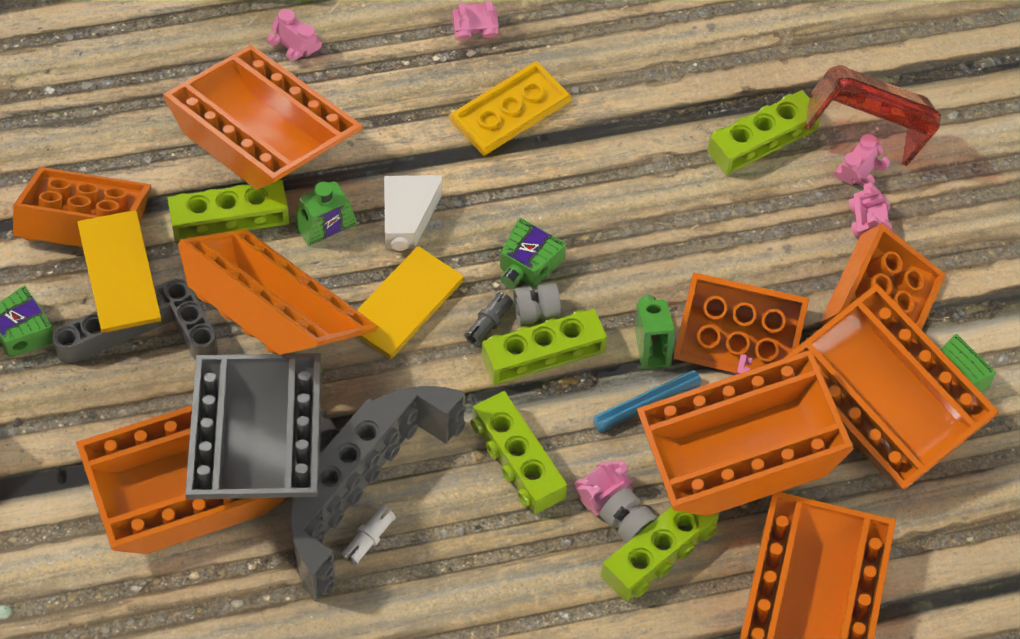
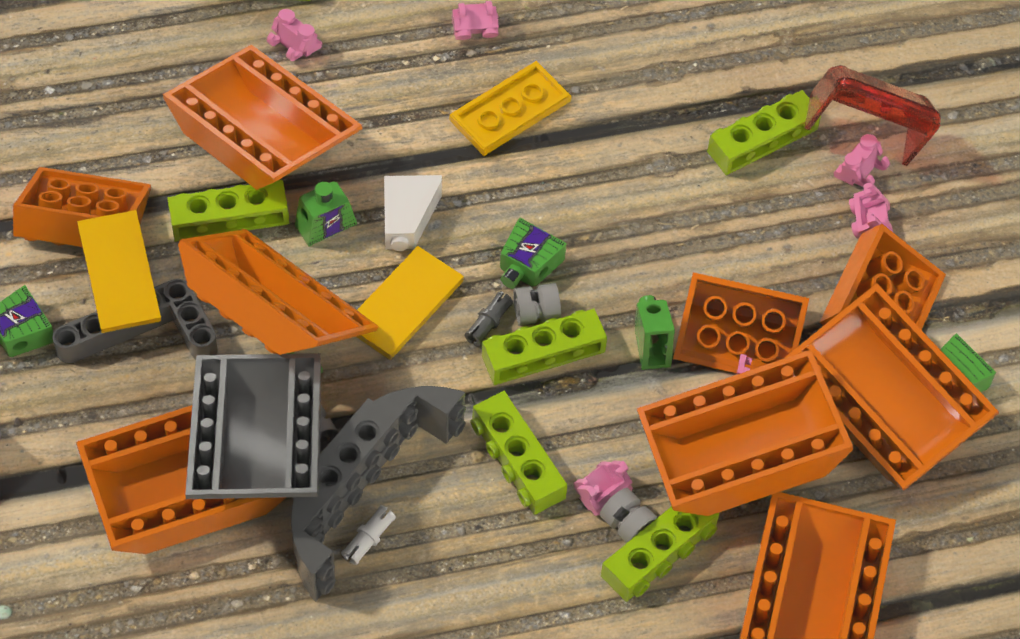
dark azure axle [593,370,702,432] -> none

